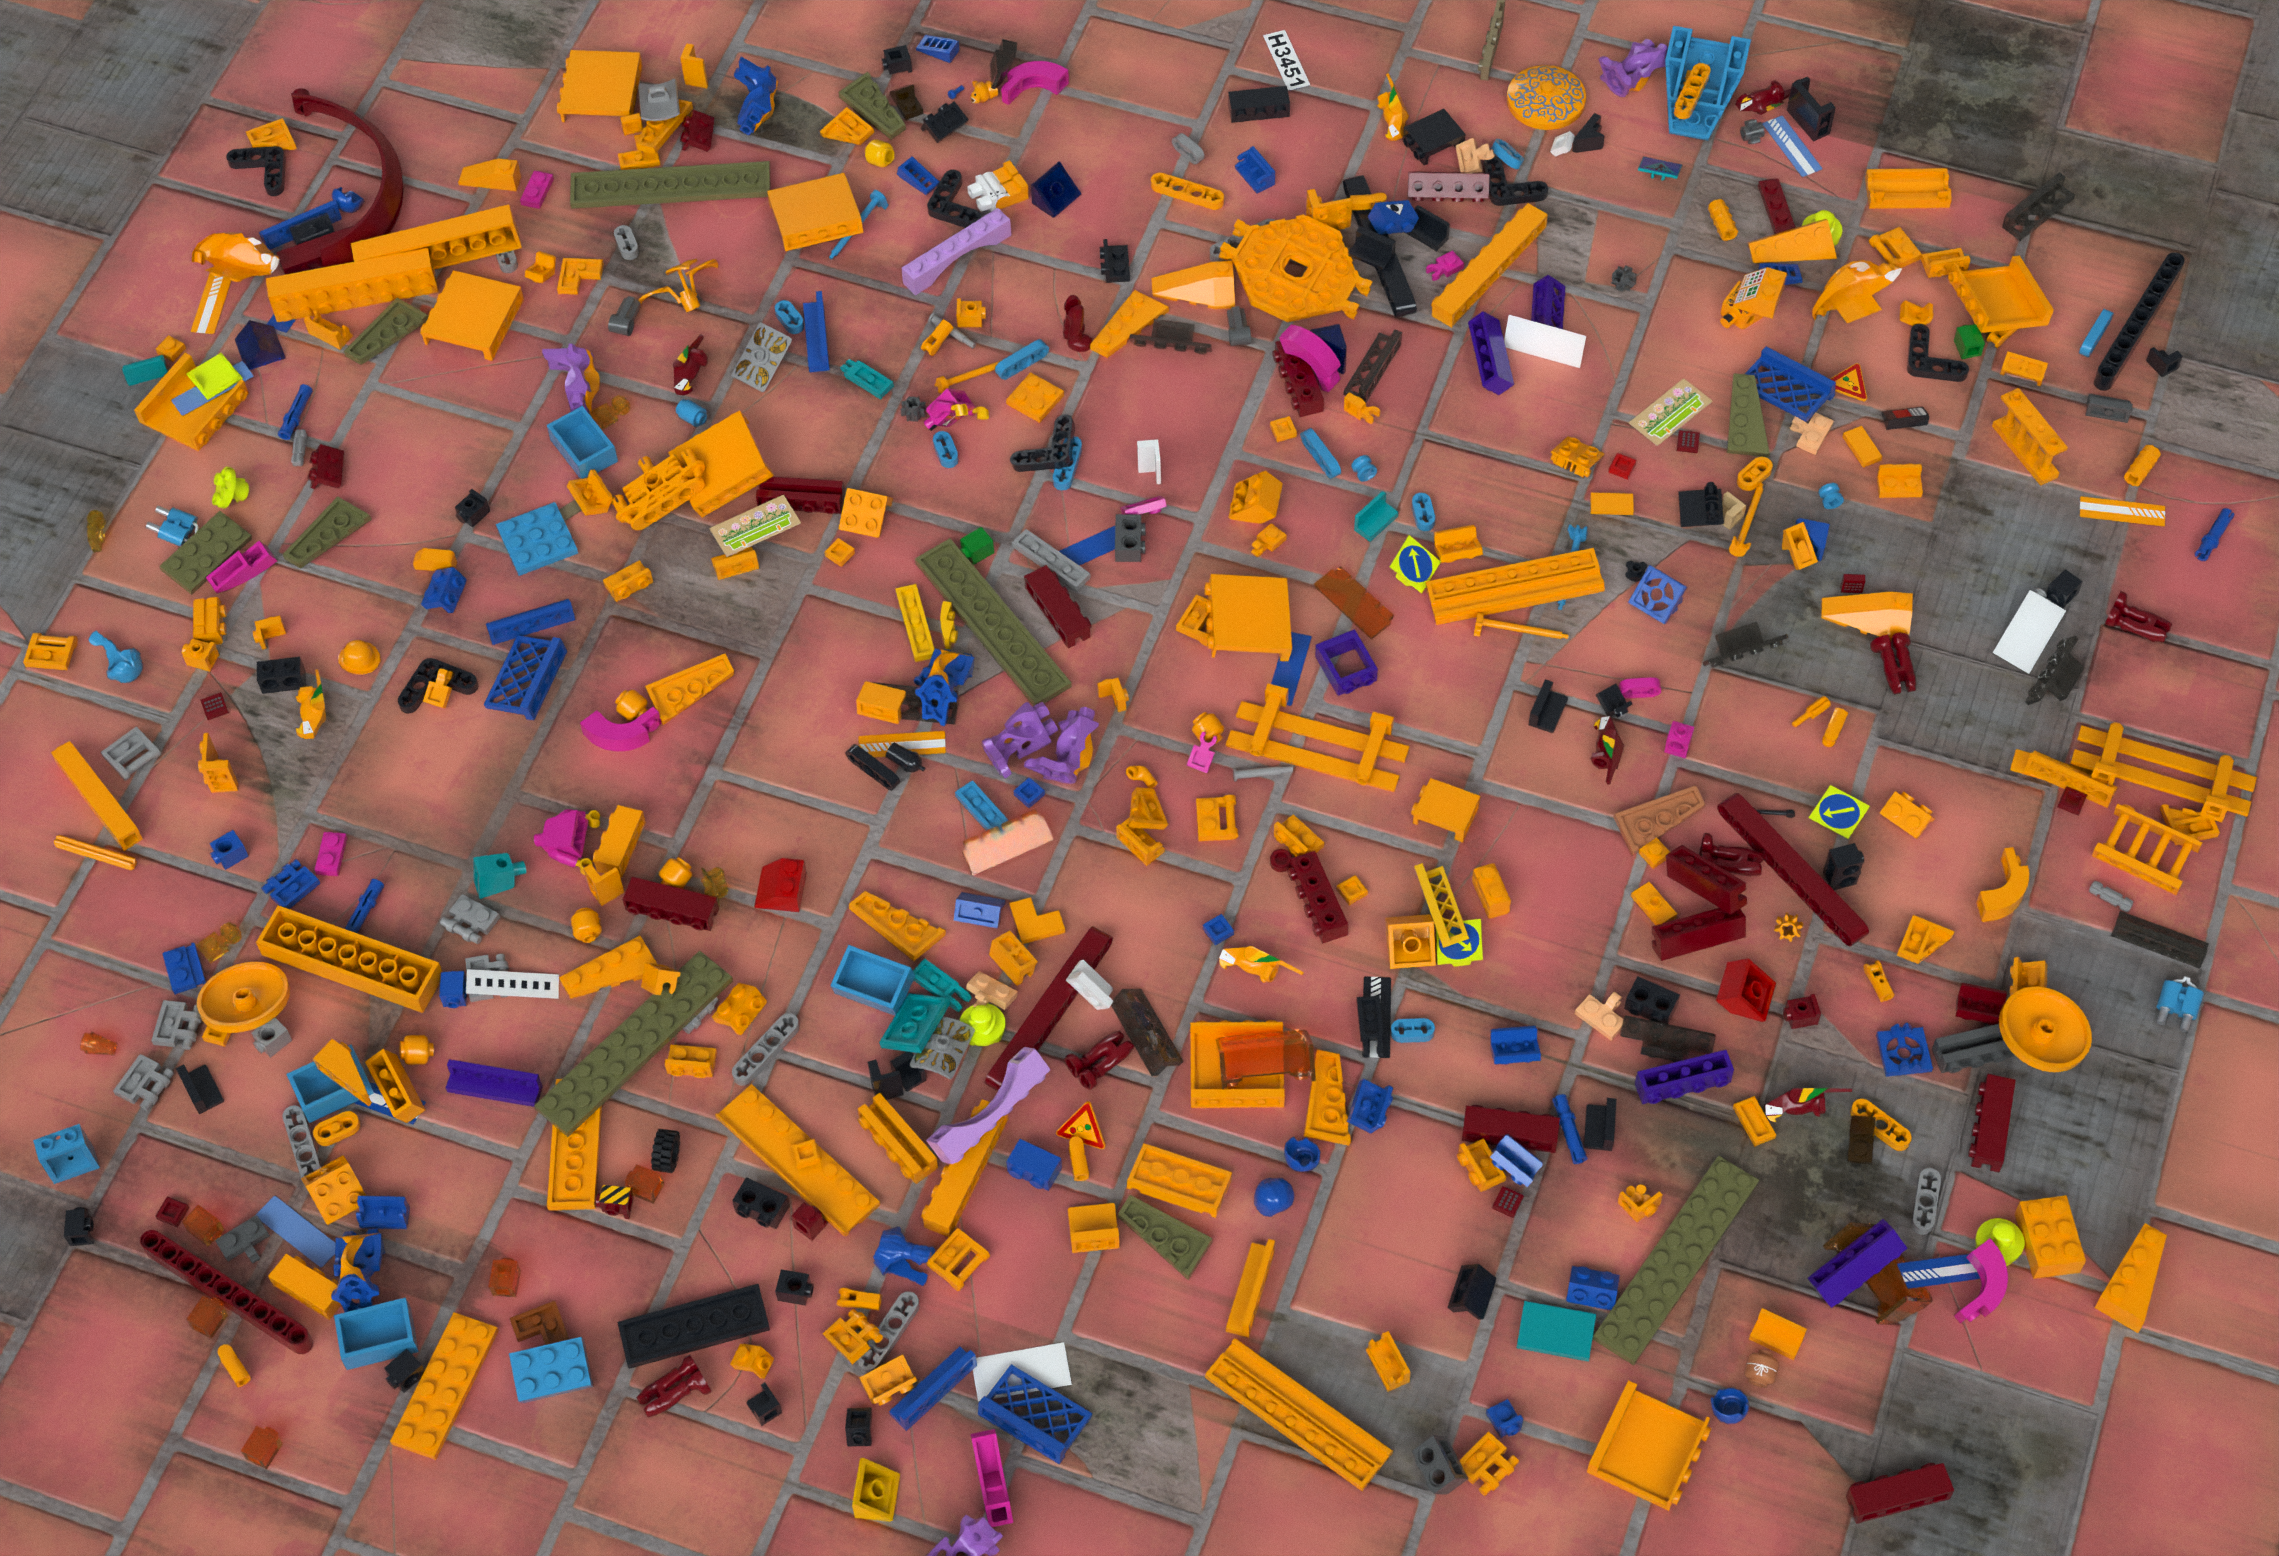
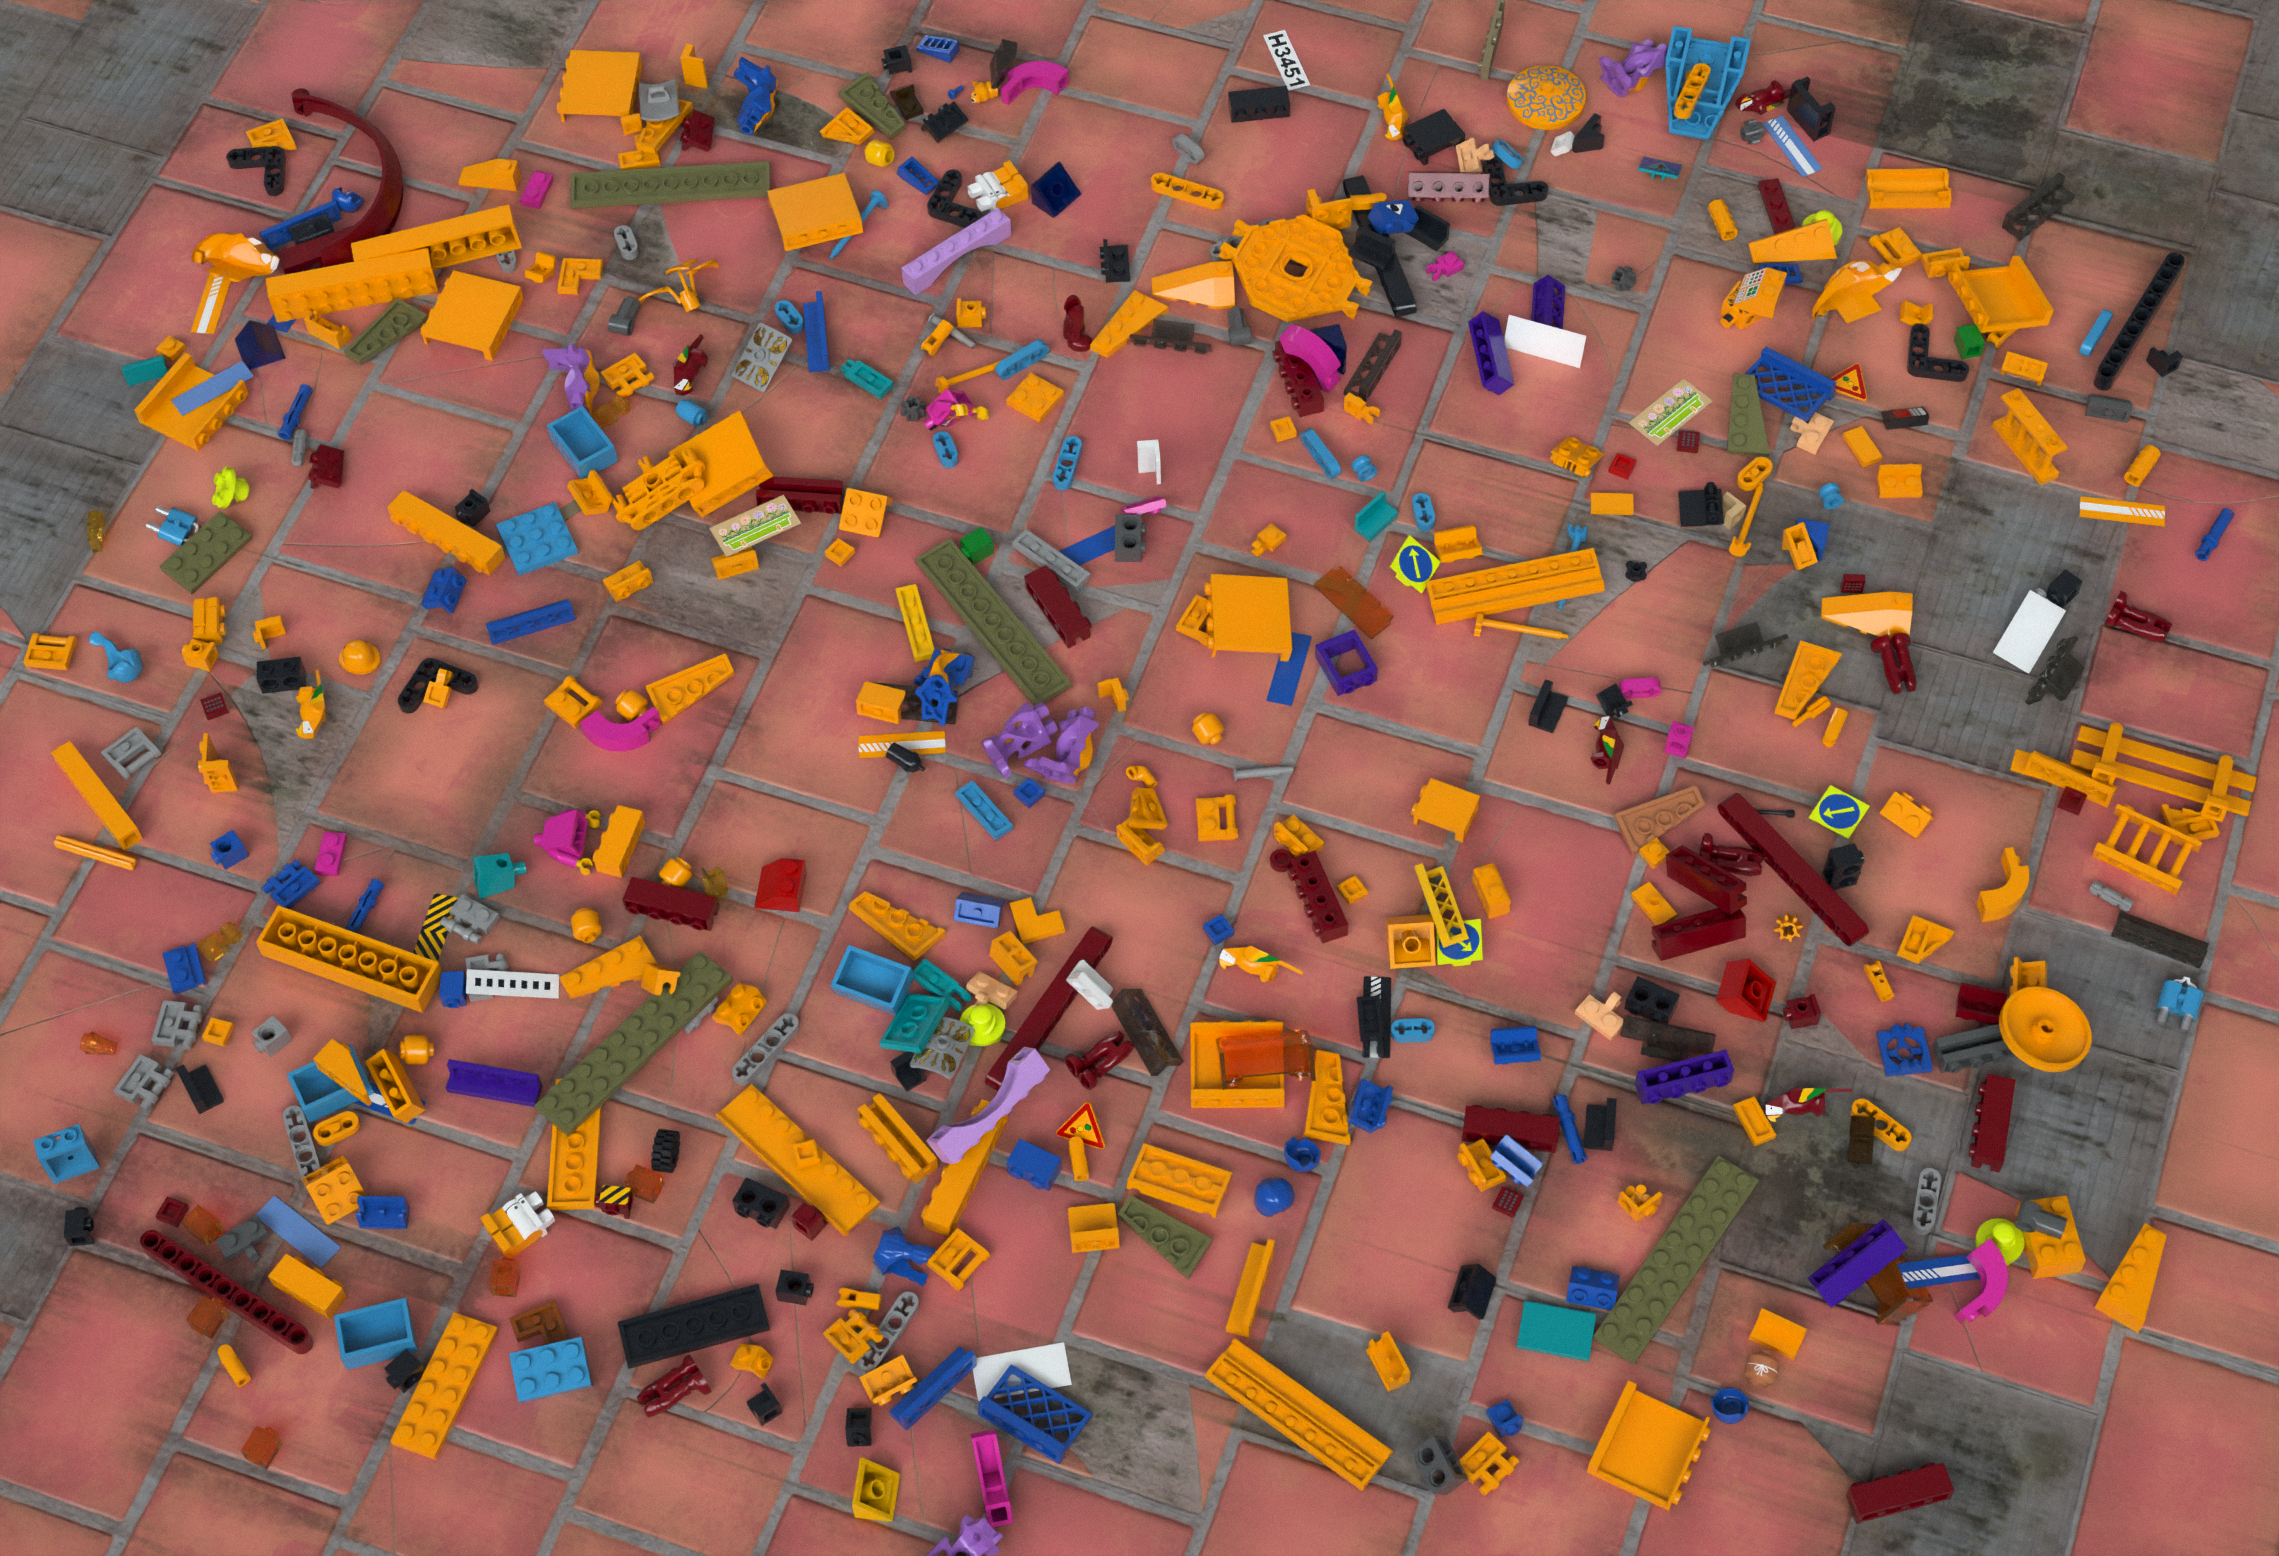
neon yellow piece [186,353,243,400] -> none
light orange dish [197,962,290,1033] -> none
dark pink slope [206,540,277,593] -> none
olive wing [283,496,371,569] -> none
blue hips [331,1229,385,1312] -> none
light orange piece [413,548,457,571] -> none
blue fence [484,635,567,721] -> none
light orange panel [583,864,625,906] -> none
light orange bracket [664,1045,717,1078] -> none
black beam [845,744,900,791] -> none
black panel [867,1059,904,1100] -> none
yellow slope [940,601,958,650] -> none
clear orange windscreen [962,809,1053,876] -> none
black beam [1010,414,1075,472] -> none
dark pink plate [1186,732,1217,773] -> none
light orange fence [1225,683,1410,792] -> none
light orange slope [1228,470,1283,524] -> none
blue hinge [1235,146,1275,194] -> none
light orange brick [1431,203,1548,328] -> none
piece [1628,565,1687,624] -> none
none -> light orange brick [387,490,505,576]
none -> sticker [413,893,459,962]
none -> hips [480,1191,556,1261]
none -> light orange plate [544,675,602,729]
none -> light orange plate [600,352,655,399]
none -> light orange wing [1774,640,1842,720]
none -> dark grey piece [2014,1201,2067,1239]

